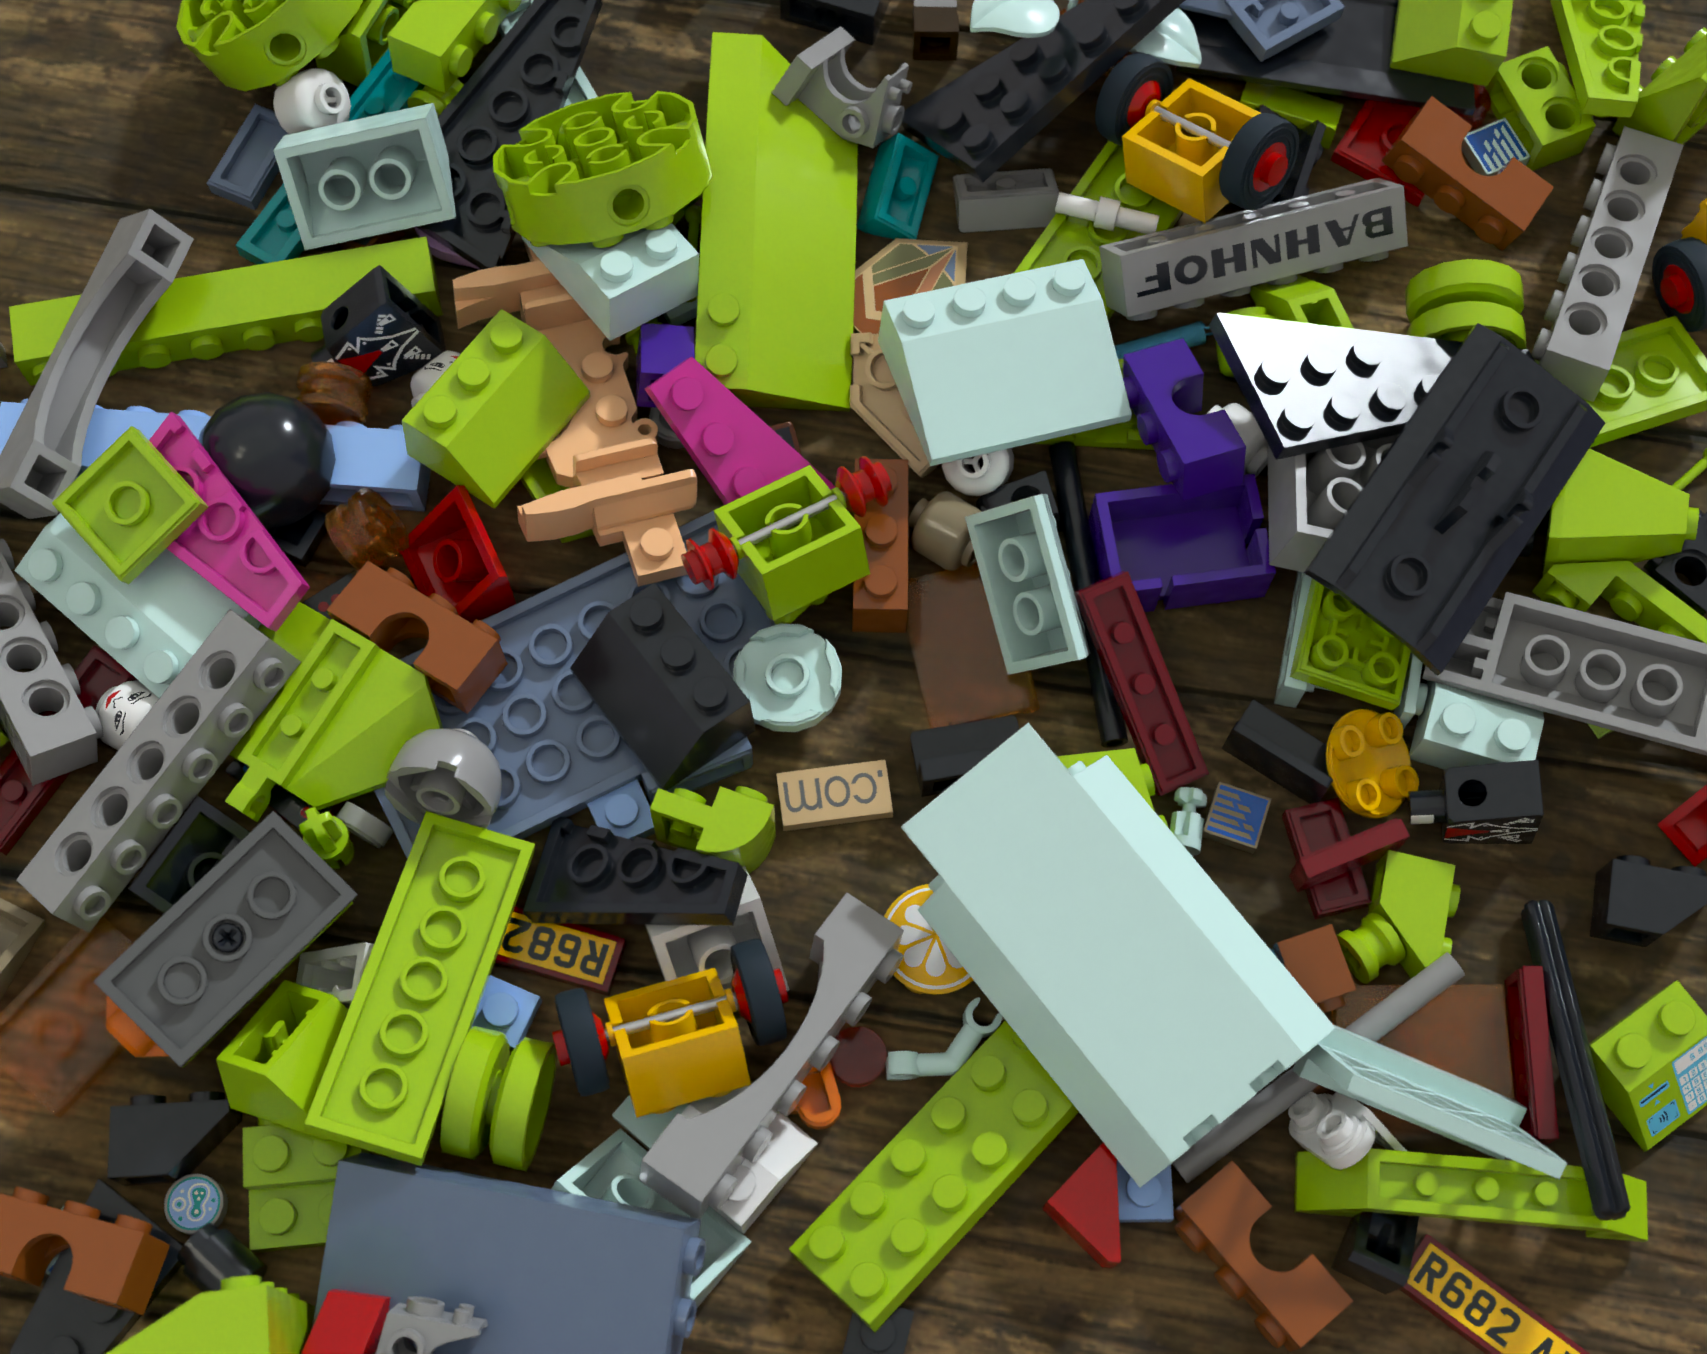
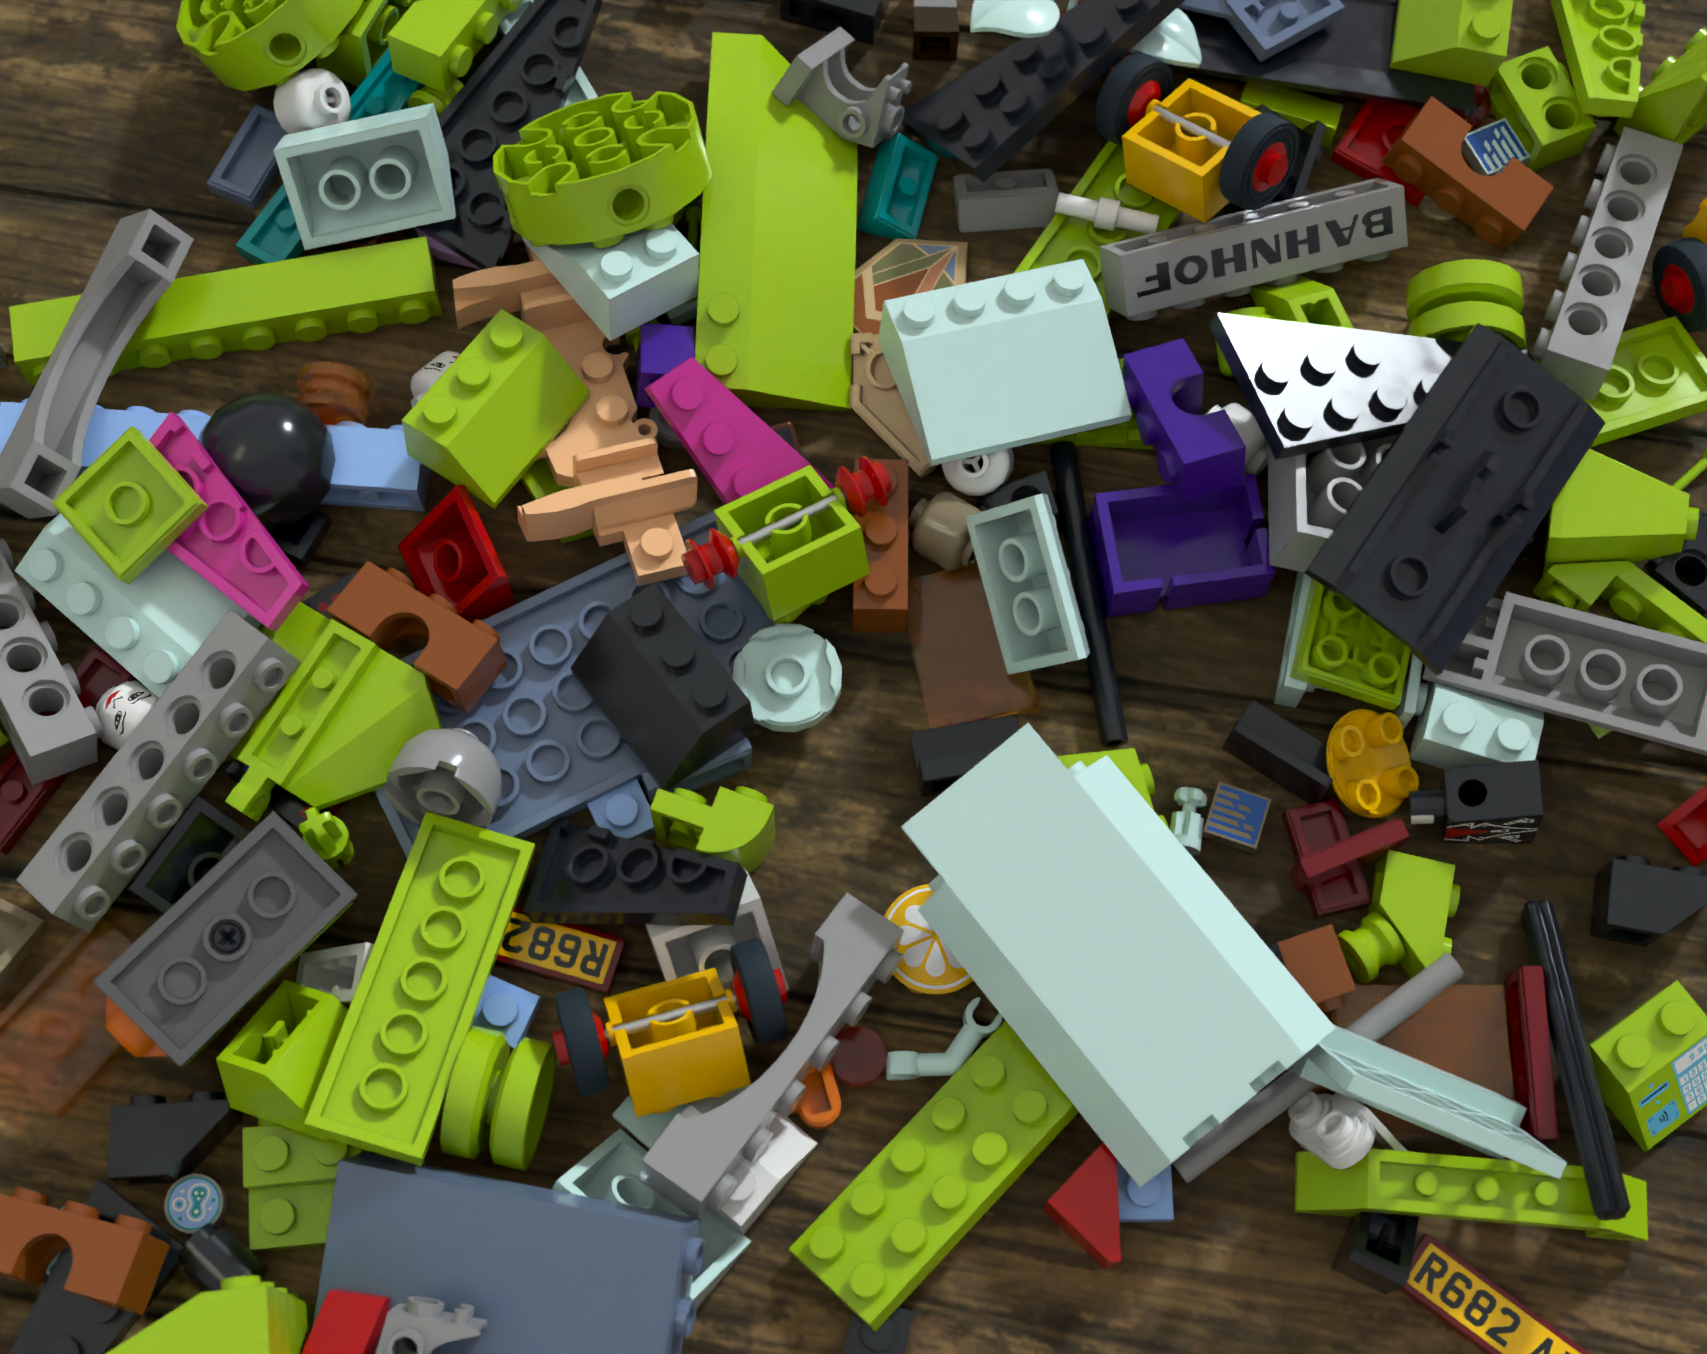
black torso [311,265,446,387] -> none
clear orange wheel [325,488,409,570] -> none
light grey tile [336,801,394,849] -> none
tan tile [776,760,893,831] -> none
dark red tile [1074,571,1209,796] -> none
medium azure piece [1115,321,1213,359] -> none
dark orange arch [1173,1160,1353,1352] -> none

